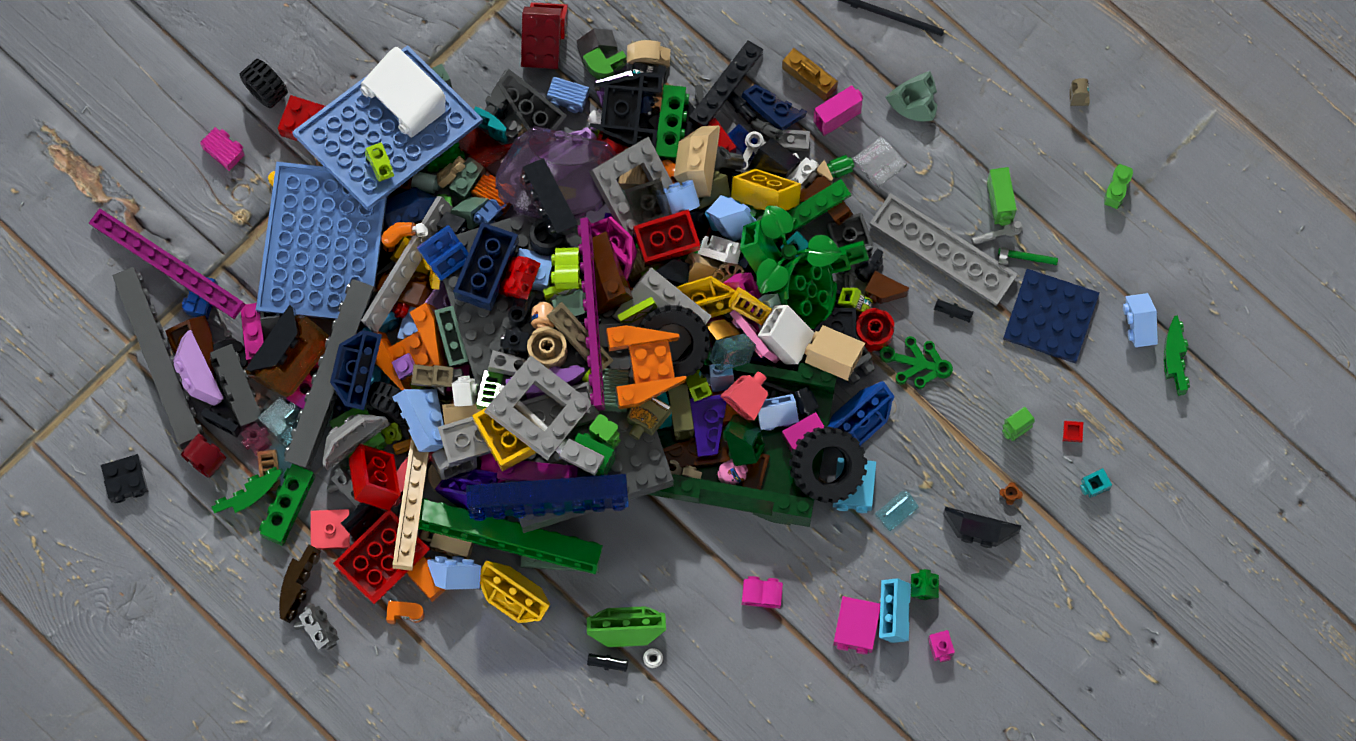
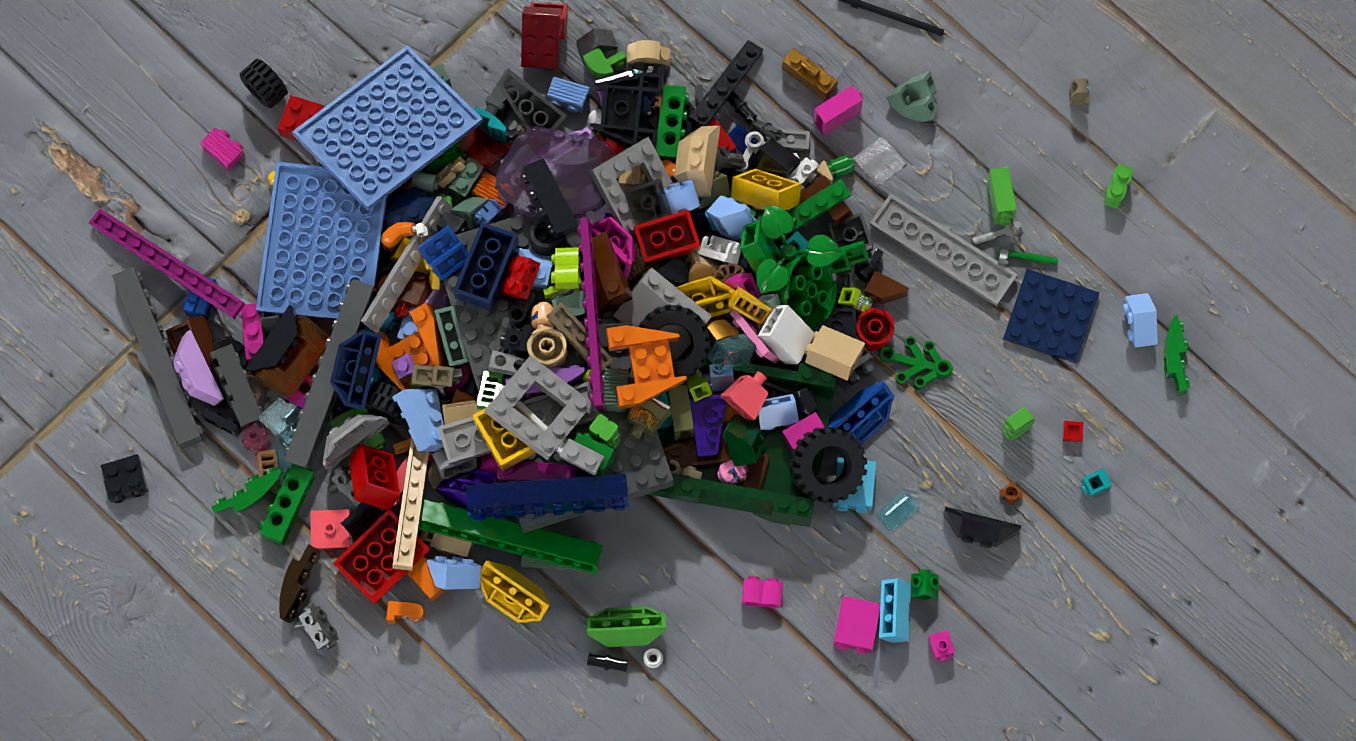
dark red brick [180,433,227,478] -> none
white windscreen [360,47,445,138] -> none
lime leg [365,142,394,182] -> none
lime plate [381,422,402,444] -> none
white brick [452,376,479,406] -> none
lime tile [618,297,658,323] -> none
dark blue wing [741,84,807,131] -> none
black pin [934,299,974,323] -> none

